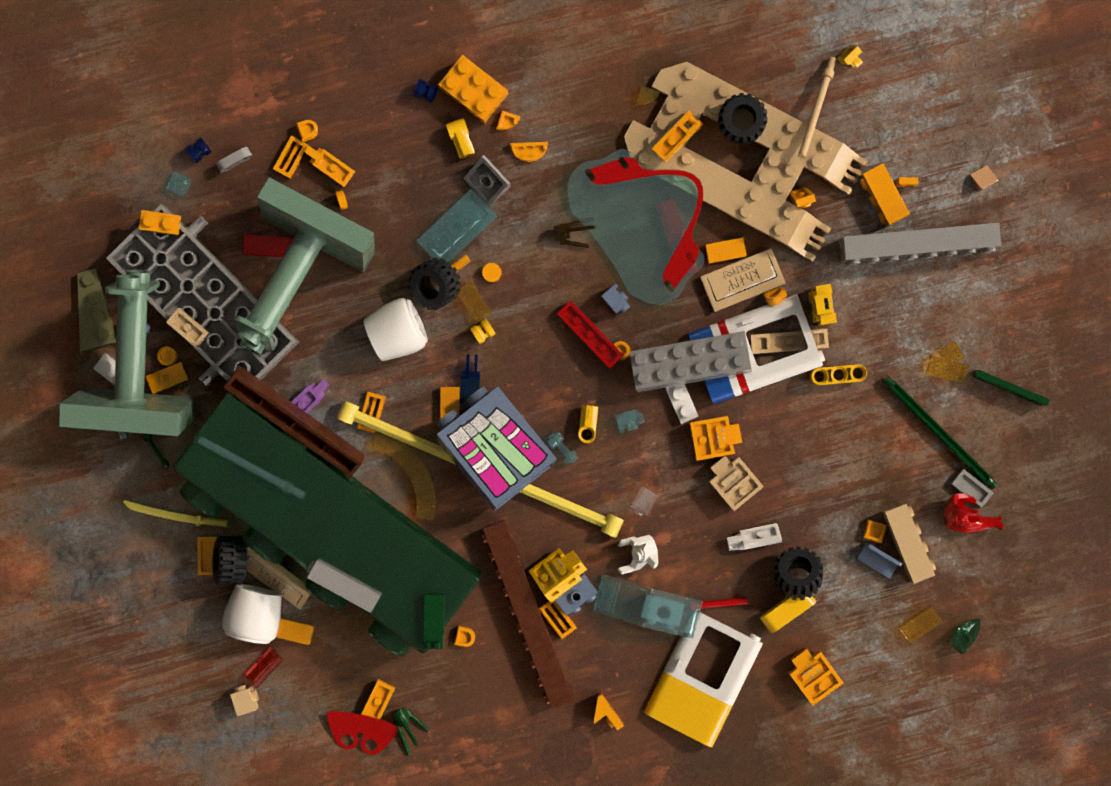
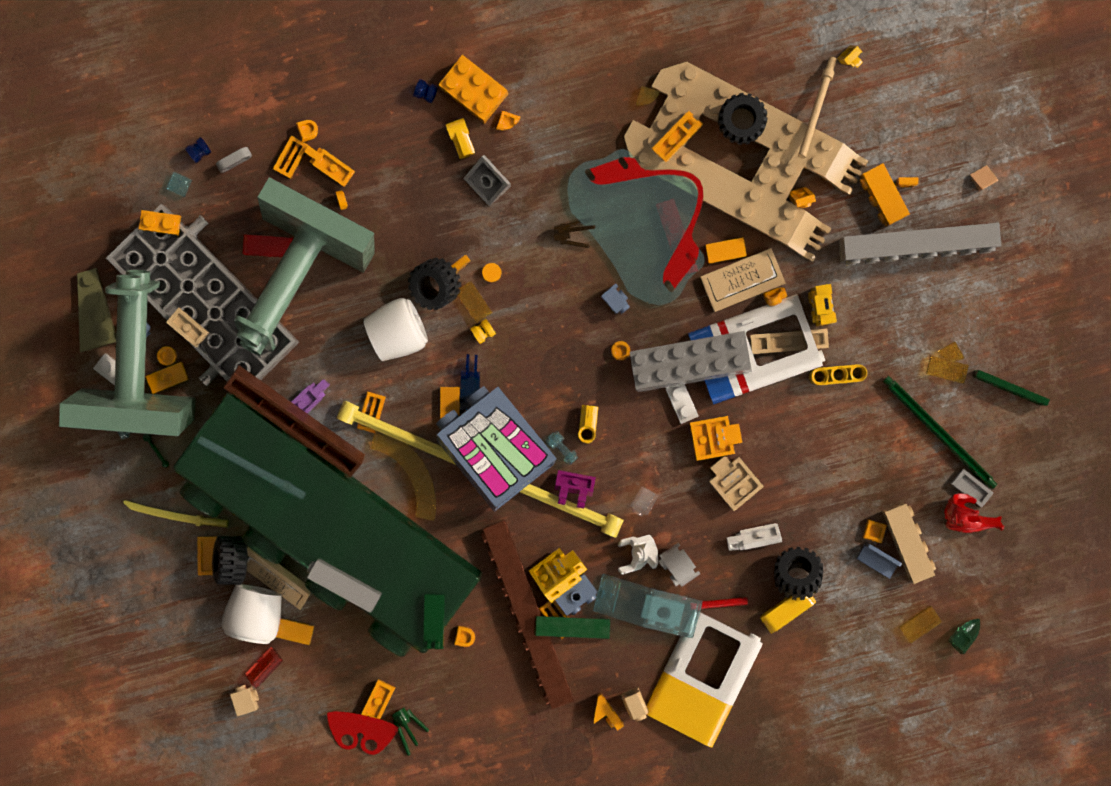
clear light blue tile [417,188,498,263] -> none
light orange tile [510,142,548,162] -> none
red plate [557,300,624,369] -> none
clear light blue brick [615,409,645,434] -> none
light orange piece [788,648,843,706] -> none
none -> dark green tile [534,616,610,639]
none -> magenta plate [554,470,596,509]
none -> tan brick [621,687,648,722]
none -> light grey brick [659,543,700,587]

